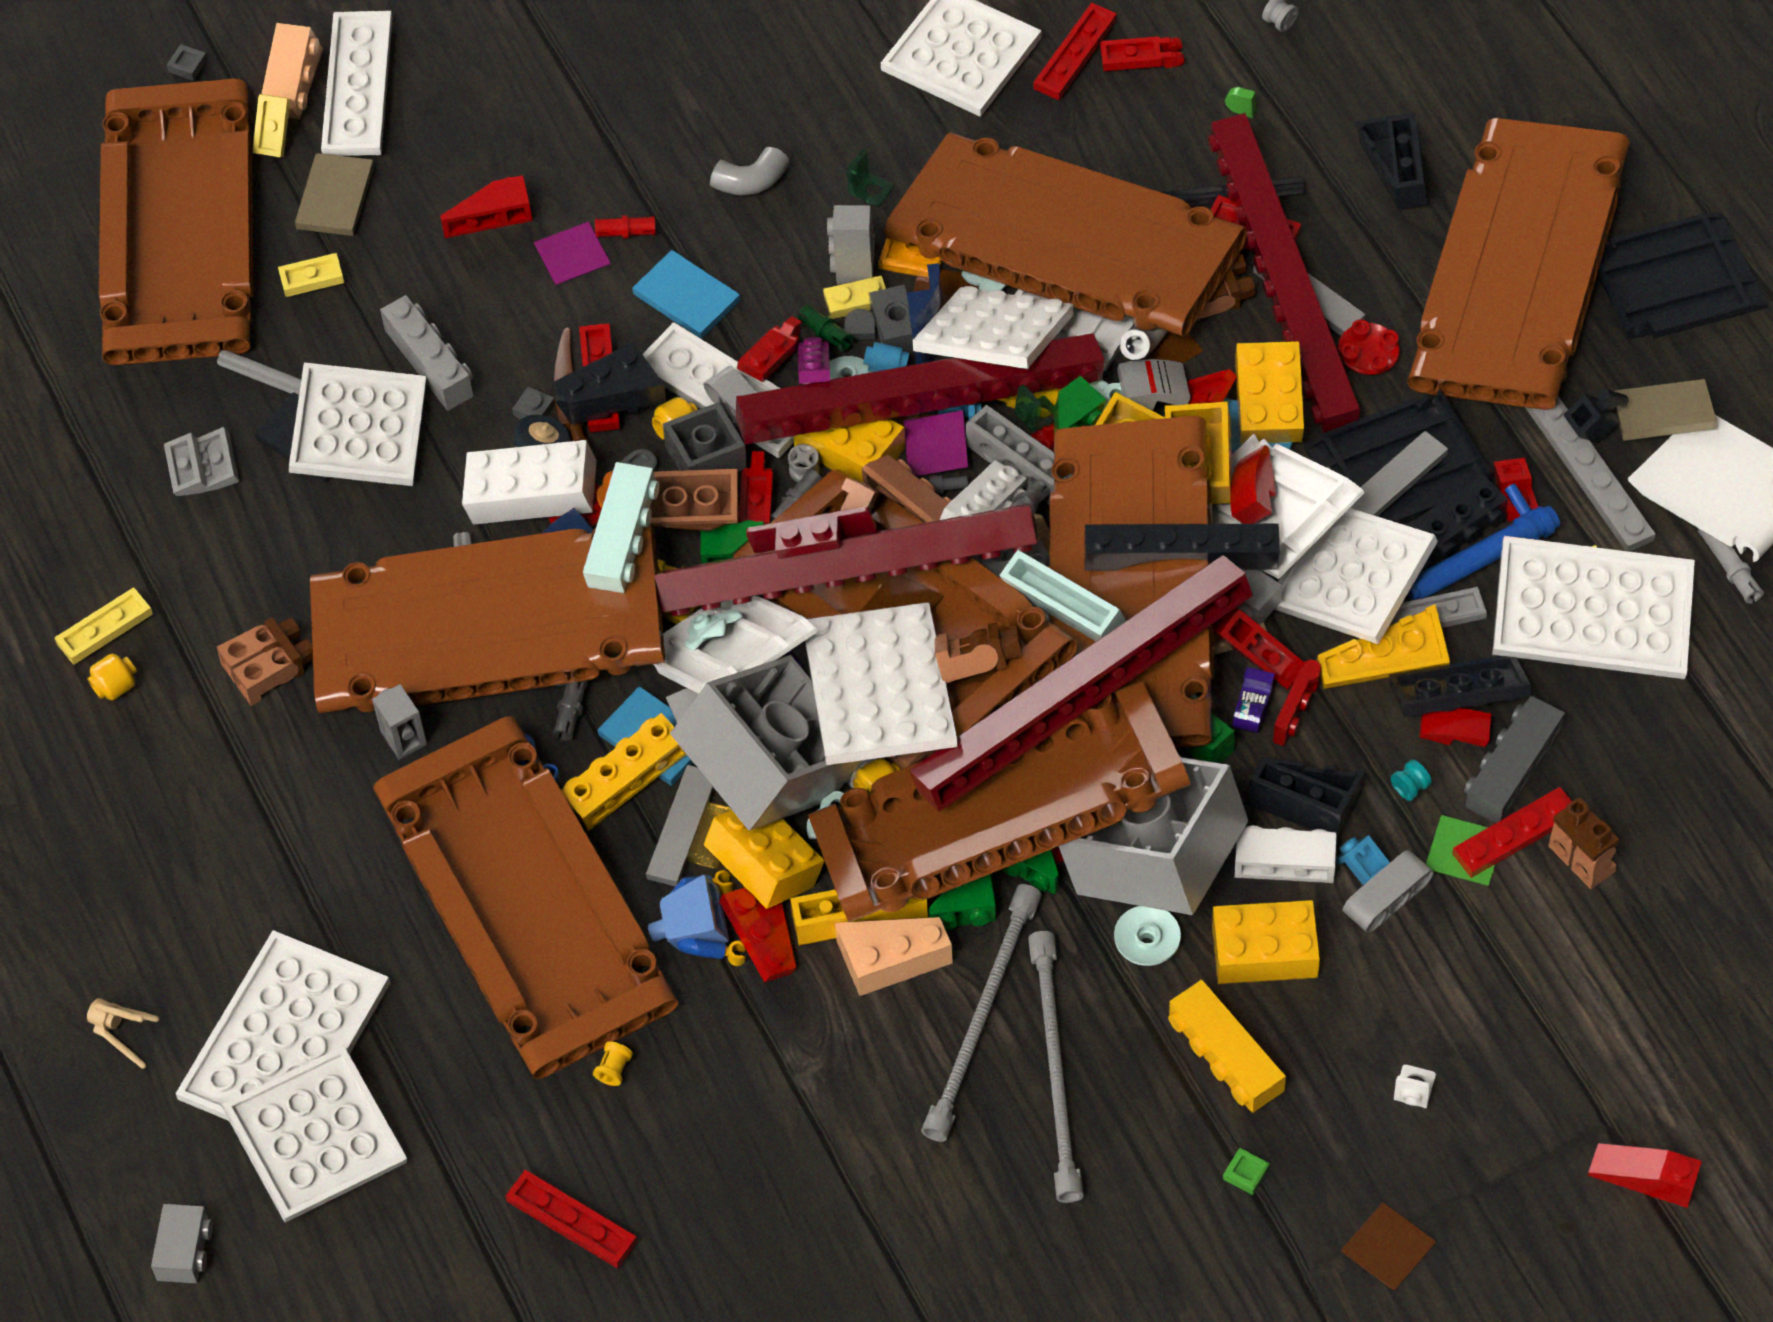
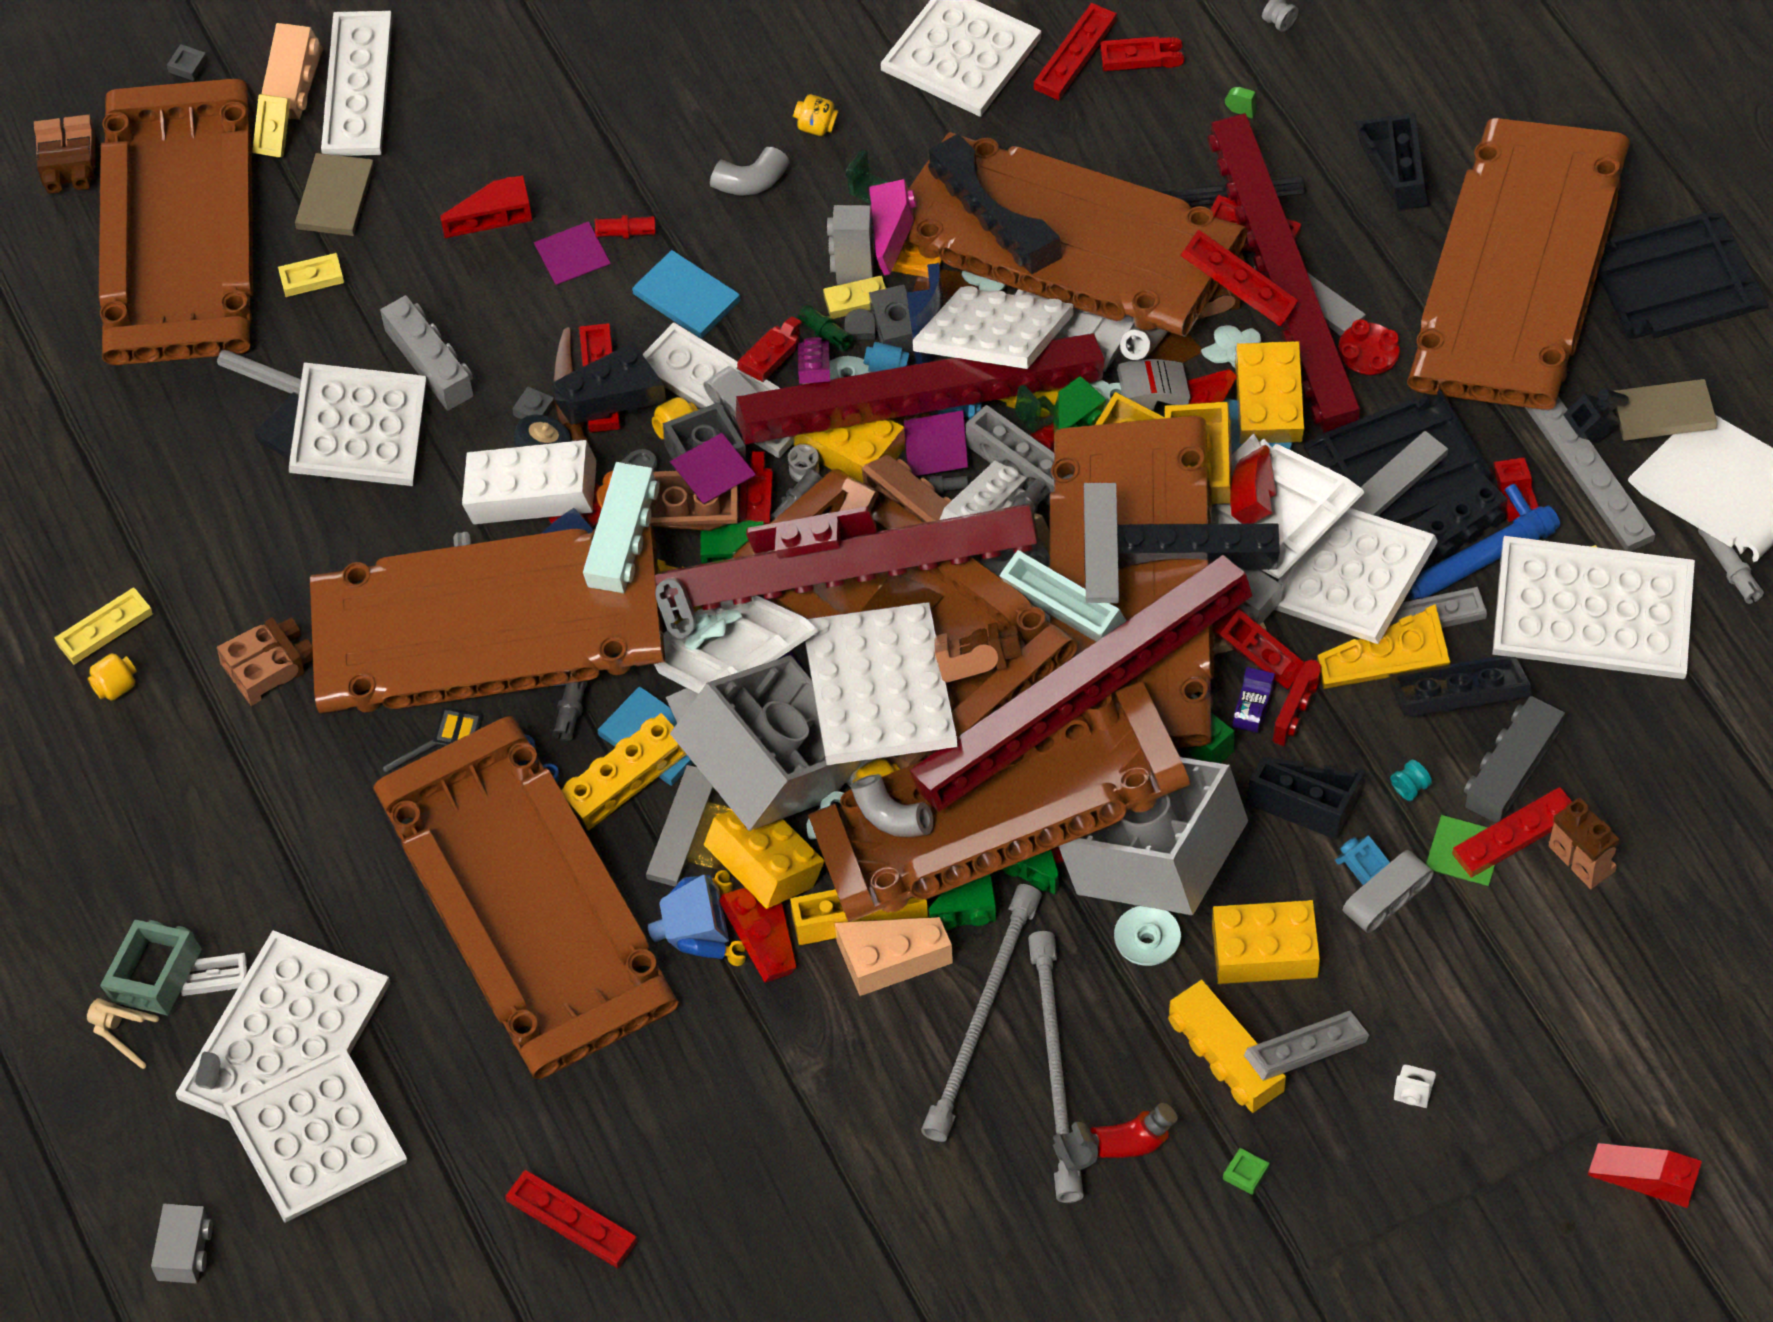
light grey slope [164,427,240,496] -> none
light grey brick [372,684,427,759] -> none
yellow bush [593,1042,633,1086] -> none
white brick [1235,825,1336,883] -> none
reddish brown piece [1340,1202,1436,1291] -> none
red slope [1419,708,1491,747] -> none
none -> reddish brown hips [34,114,96,194]
none -> sand green window [100,920,202,1015]
none -> white tile [181,953,247,996]
none -> dark grey tile [195,1051,221,1090]
none -> piece [383,707,482,772]
none -> beam [655,578,697,638]
none -> magenta piece [670,433,756,504]
none -> yellow head [793,94,838,137]
none -> light grey cylinder [850,774,933,837]
none -> dark pink slope [869,179,917,276]
none -> black arch [928,133,1062,275]
none -> piece [1053,1103,1178,1171]
none -> light grey tile [1084,483,1119,603]
none -> red plate [1180,229,1298,326]
none -> light aqua plate [1201,325,1261,368]
none -> light grey tile [1244,1011,1370,1081]

